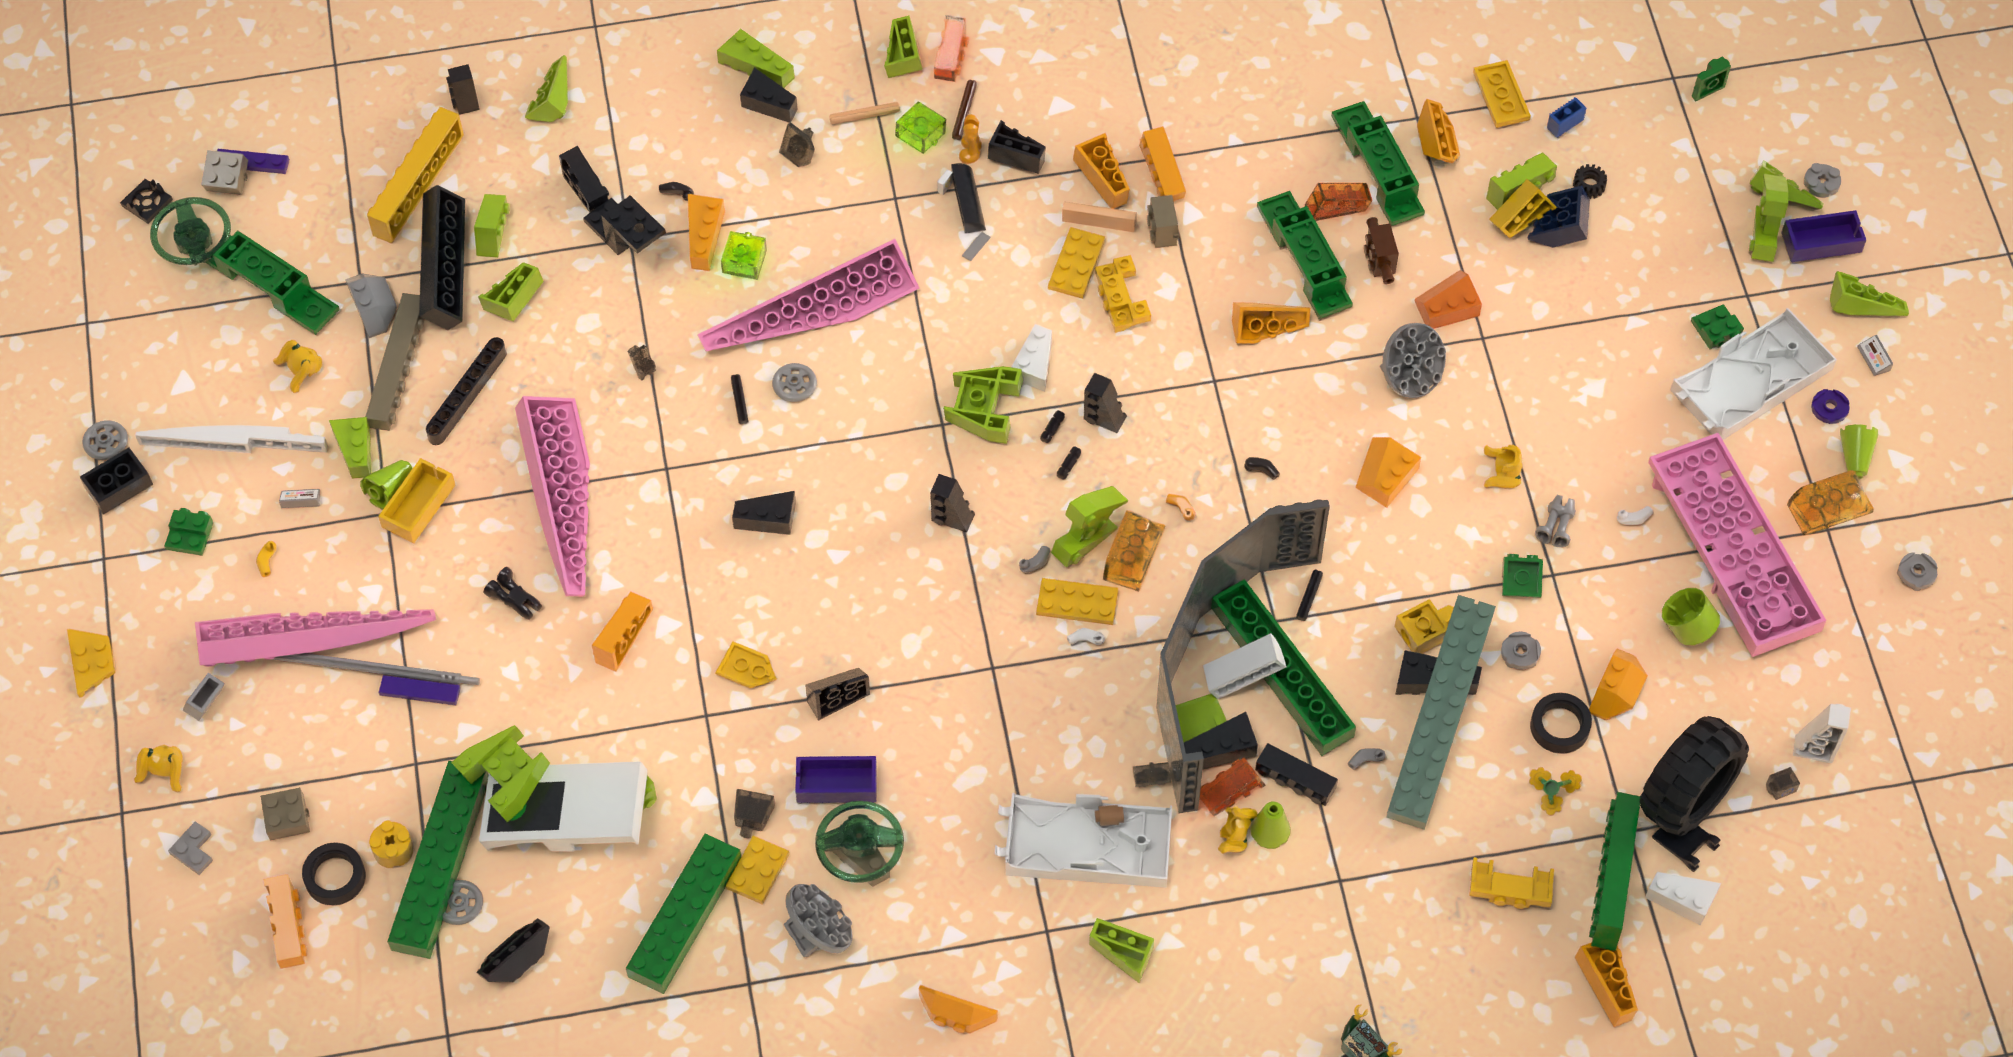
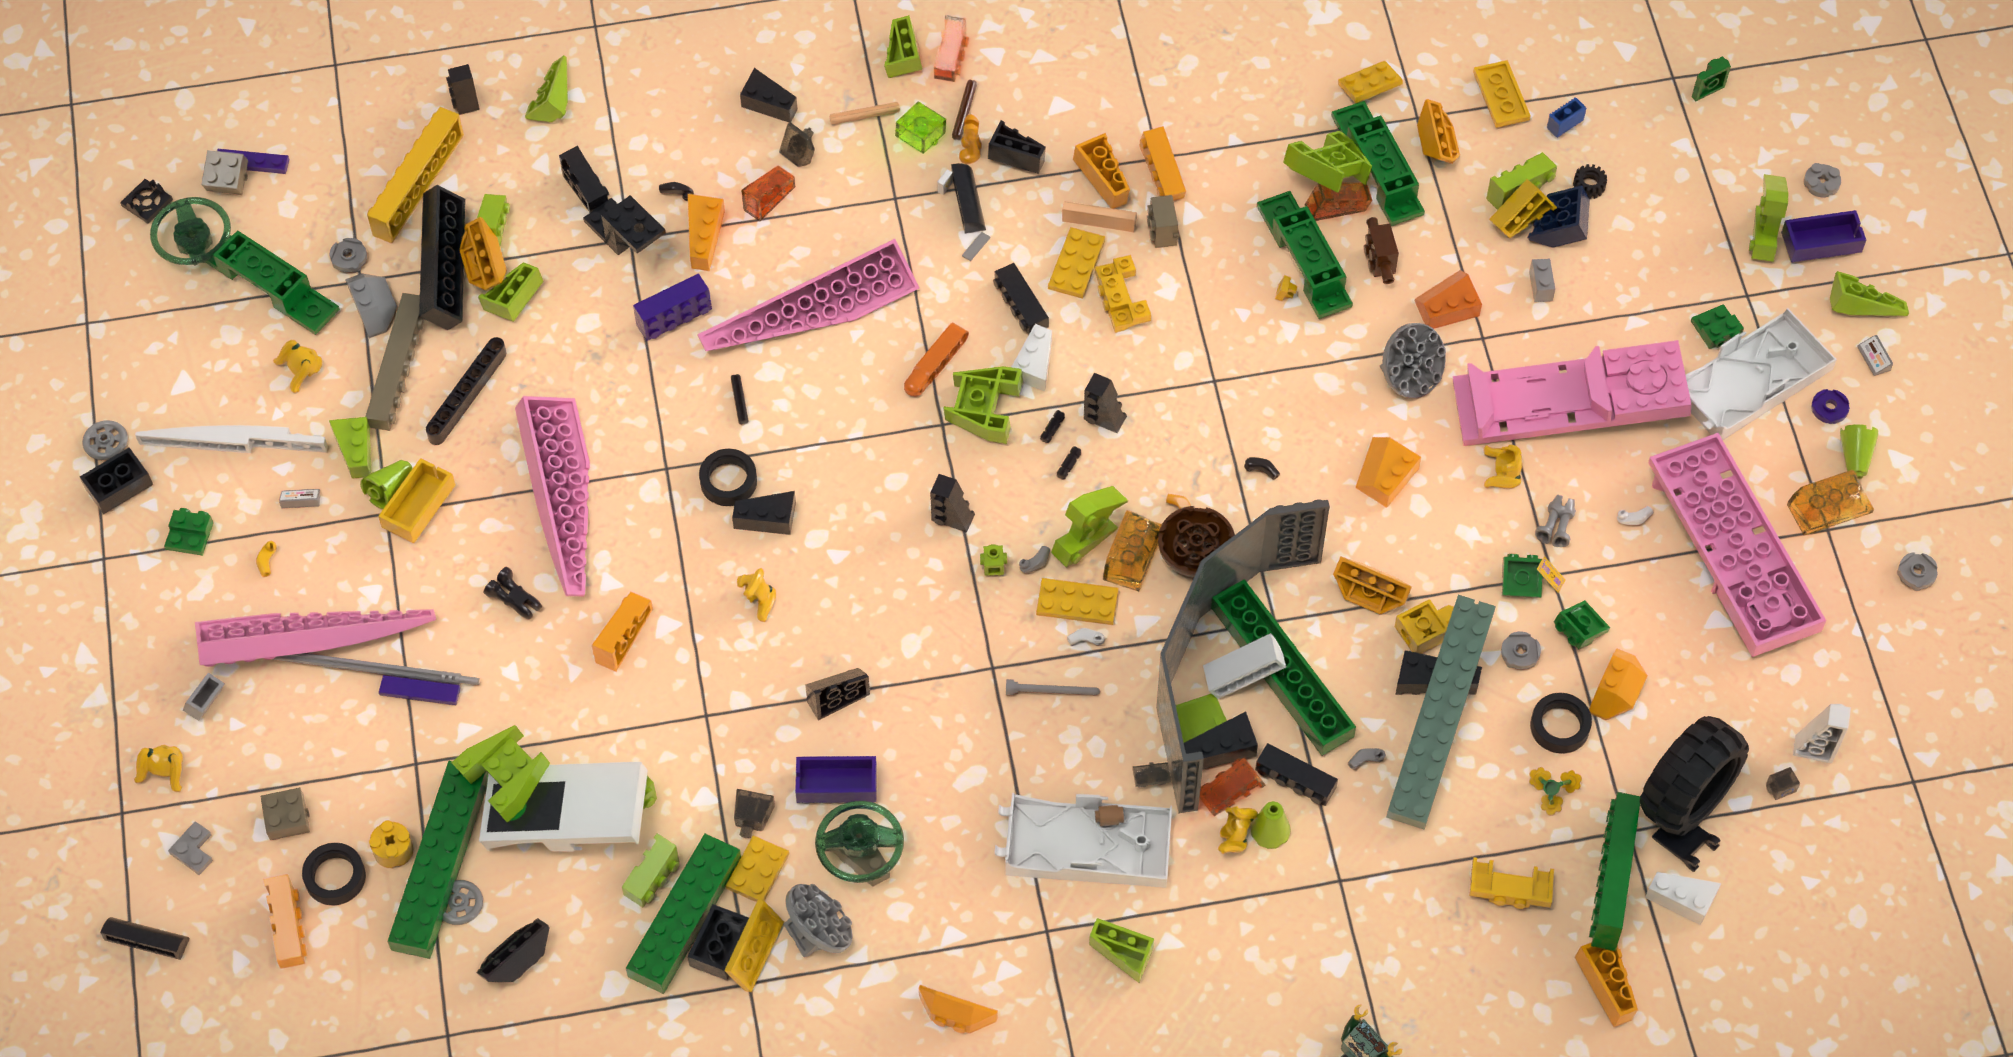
yellow wing [67,629,116,698] -> none
clear smoke hips [627,344,656,381] -> none
yellow tile [715,641,777,689] -> none
lime wedge [717,28,795,88] -> none
clear neon green brick [721,231,767,280] -> none
light grey plate [772,363,817,402] -> none
light orange wedge [1232,302,1311,344] -> none
black axle [1296,569,1323,621] -> none
lime piece [1662,588,1720,645] -> none
lime wedge [1749,160,1824,209] -> none
none -> black brick [100,917,190,960]
none -> light grey plate [329,238,367,273]
none -> light orange wedge [460,217,507,291]
none -> lime wedge [622,833,679,908]
none -> dark purple piece [633,273,712,341]
none -> black brick [688,904,749,980]
none -> black tyre [699,448,757,506]
none -> yellow plate [724,900,784,992]
none -> yellow hair [737,568,776,622]
none -> clear orange wedge [741,165,796,222]
none -> orange piece [904,322,969,396]
none -> lime brick [980,544,1007,576]
none -> black brick [993,263,1049,335]
none -> light grey piece [1006,679,1100,695]
none -> reddish brown brick [1158,506,1235,577]
none -> yellow tile [1275,275,1298,301]
none -> lime wedge [1283,131,1372,192]
none -> light orange wedge [1333,556,1412,614]
none -> yellow plate [1338,61,1403,103]
none -> bright pink piece [1453,340,1692,446]
none -> light grey brick [1529,258,1555,303]
none -> yellow sticker [1537,556,1566,593]
none -> green plate [1554,600,1611,650]

